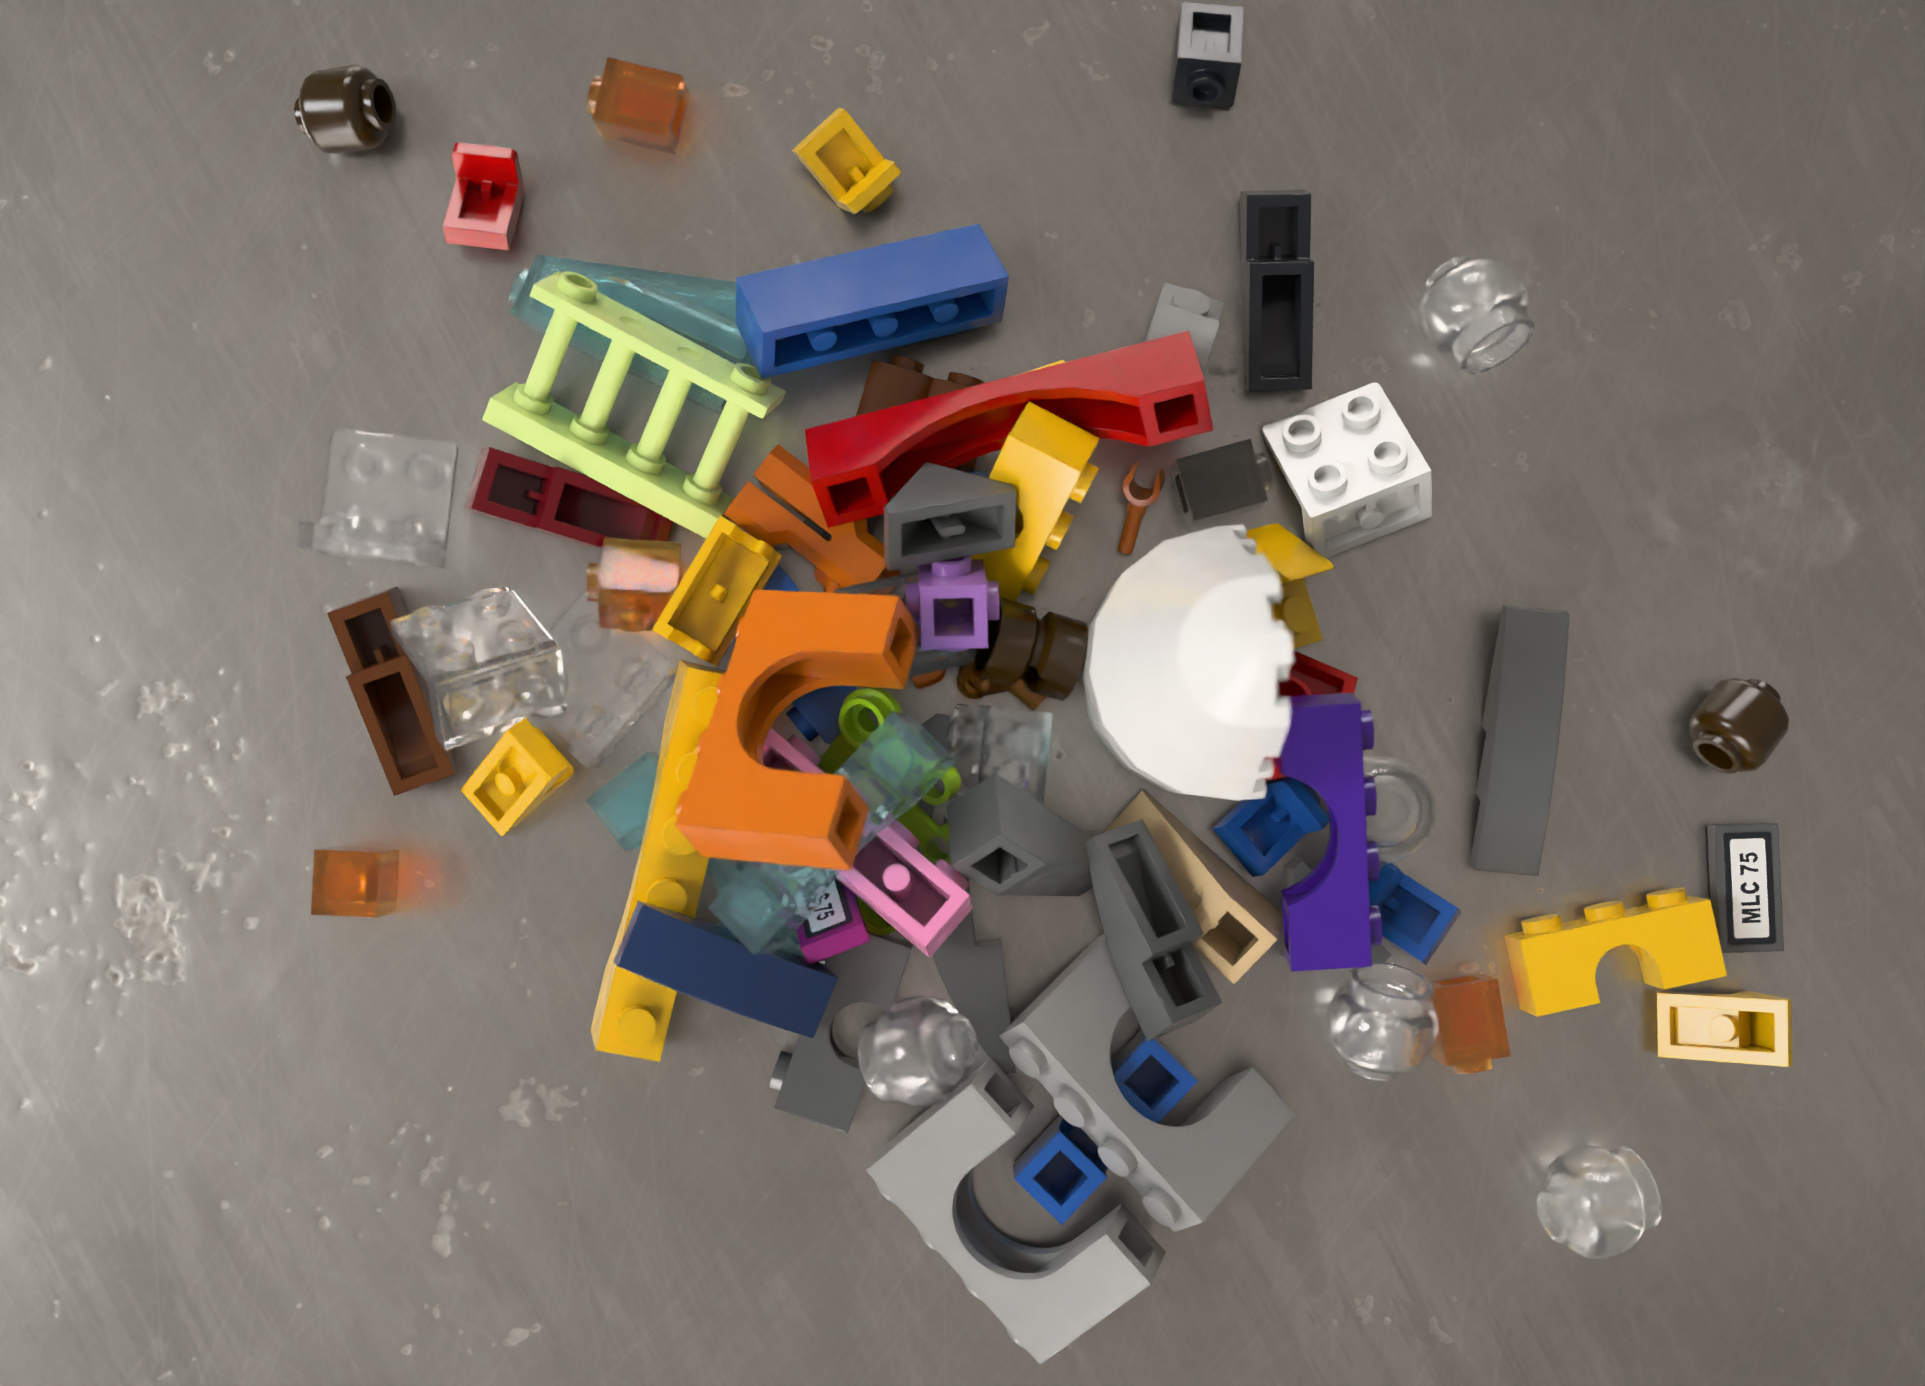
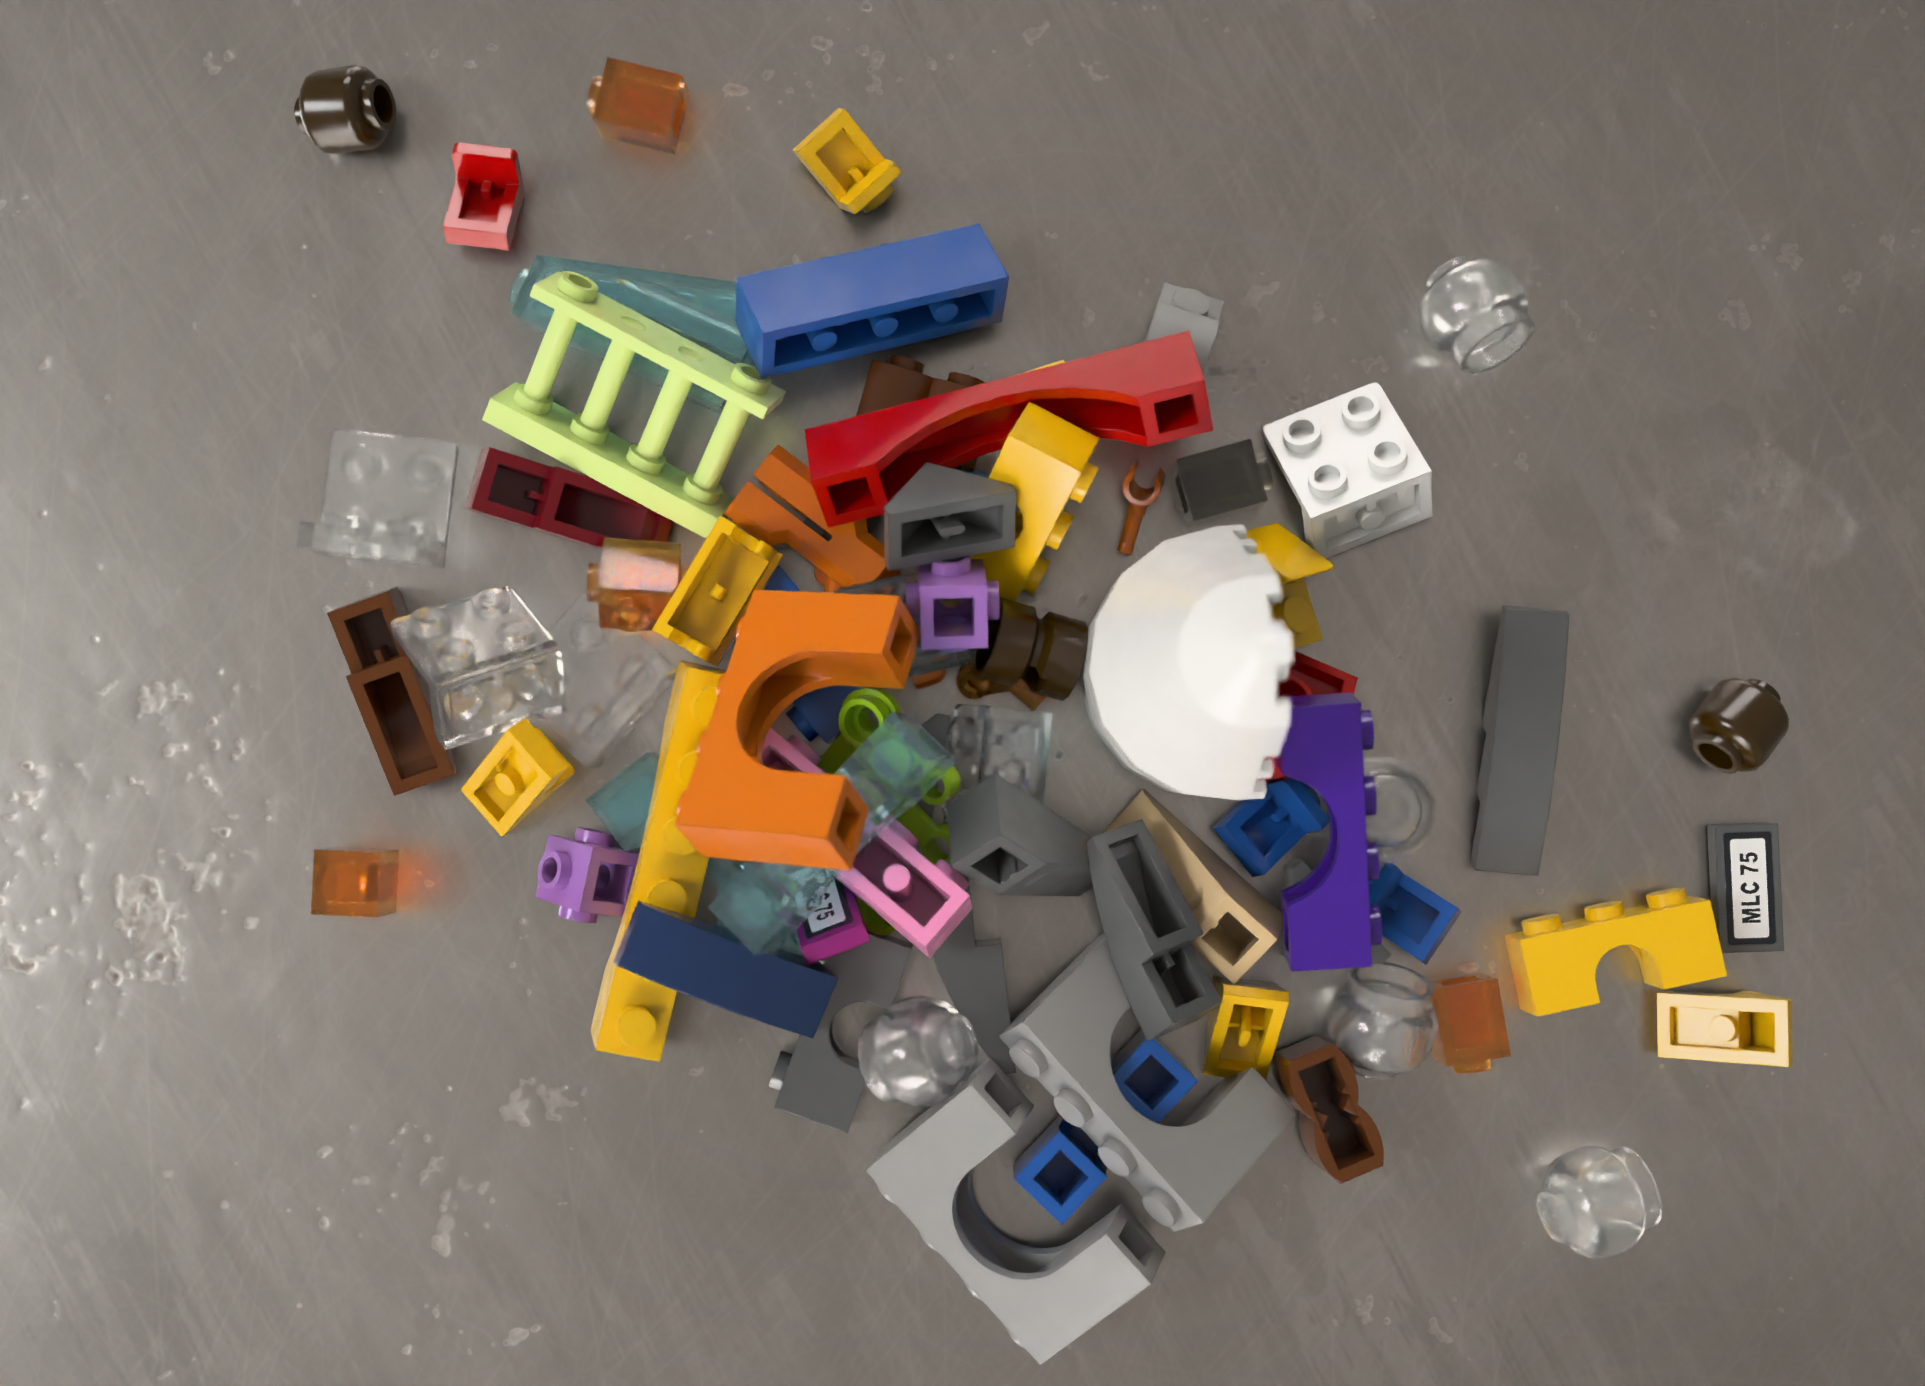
black bracket [1171,1,1244,108] -> none
black slope [1240,190,1314,391] -> none
none -> medium lavender brick [535,827,639,923]
none -> yellow slope [1202,975,1289,1080]
none -> reddish brown brick [1274,1035,1384,1184]

